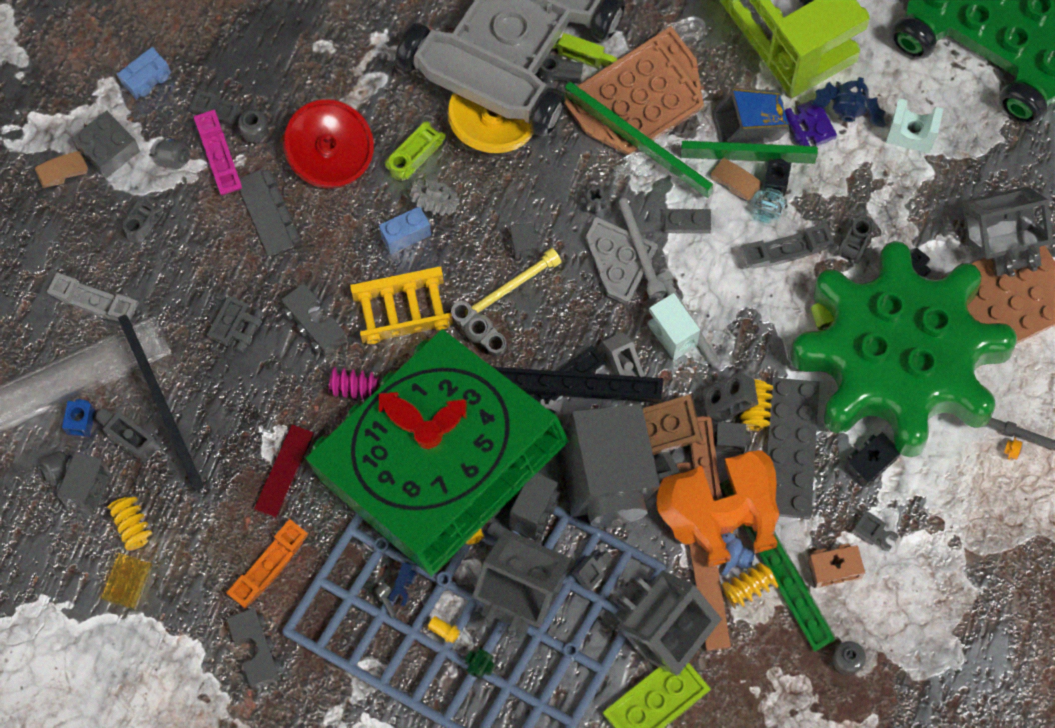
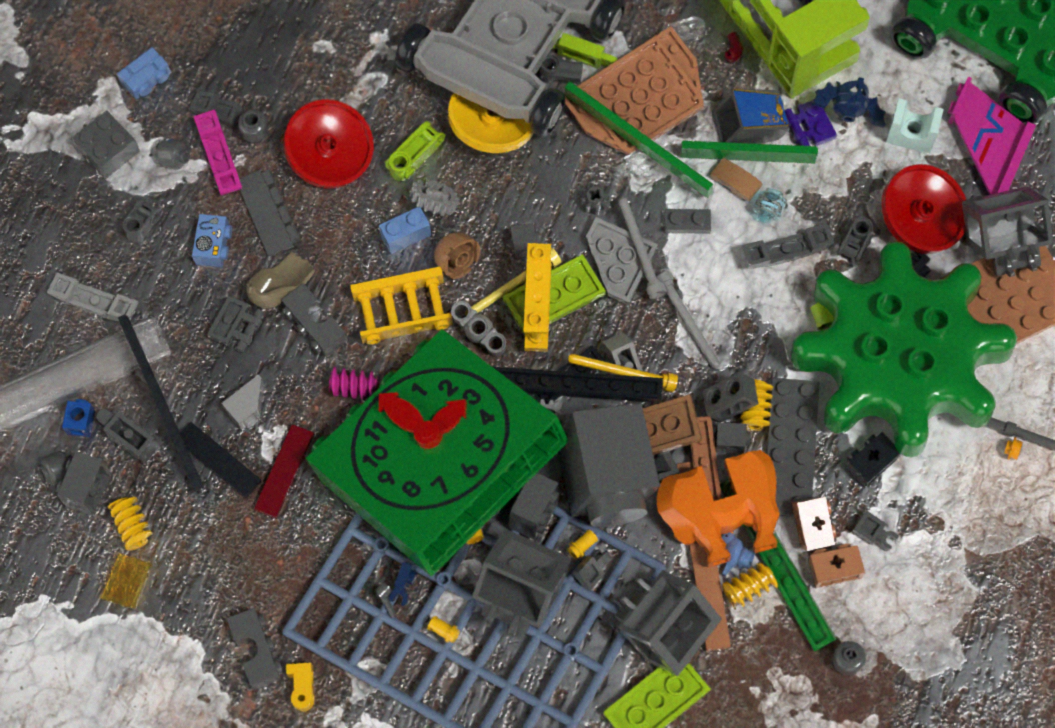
medium nougat slope [35,151,88,188] -> none
orange slope [226,519,308,608] -> none
dark green gear [464,648,495,679] -> none
light aqua piece [647,293,700,361] -> none
black brick [763,159,792,197] -> none
none -> black tile [180,422,262,499]
none -> medium blue brick [192,214,232,267]
none -> light grey slope [221,374,264,431]
none -> dark tan hair [246,252,315,309]
none -> yellow leg [286,663,314,712]
none -> medium nougat cylinder [434,232,480,279]
none -> lime plate [503,254,606,336]
none -> yellow fence [524,243,551,352]
none -> yellow pin [567,529,598,559]
none -> yellow piece [568,354,678,393]
none -> dark red arm [724,32,744,63]
none -> brick [791,496,836,551]
none -> red dish [881,164,967,254]
none -> dark pink piece [947,76,1036,195]

